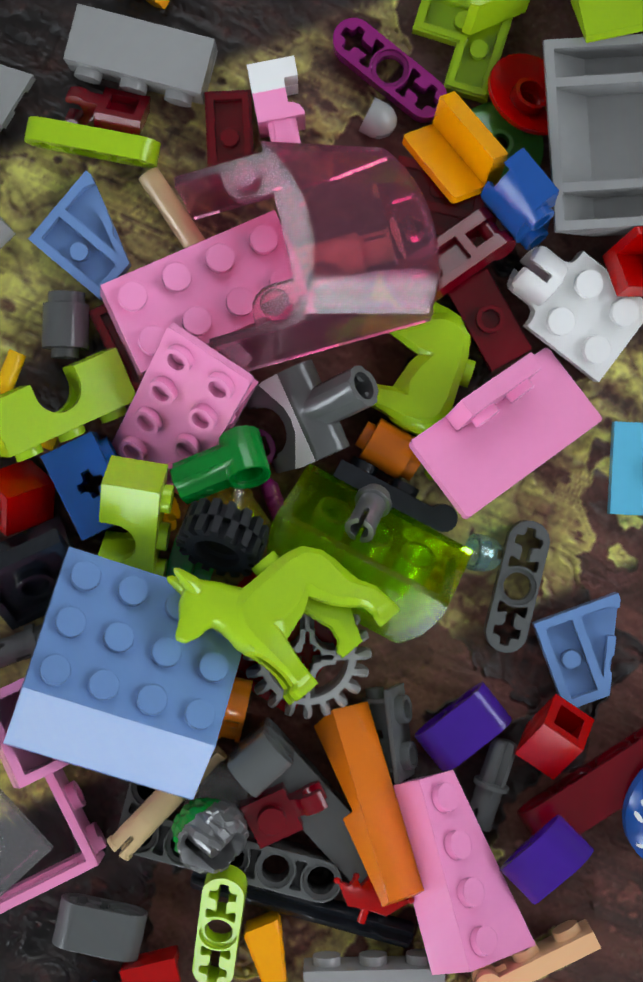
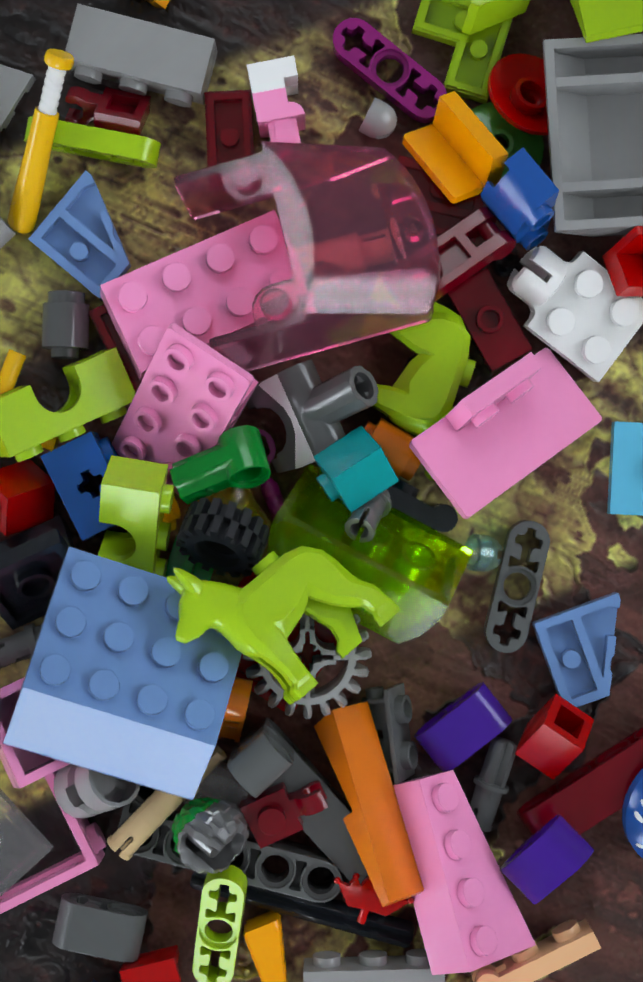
tan piece [138,167,205,249] -> none
none -> yellow piece [7,48,74,234]
none -> light grey wheel [54,764,141,819]
none -> teal brick [313,426,399,513]

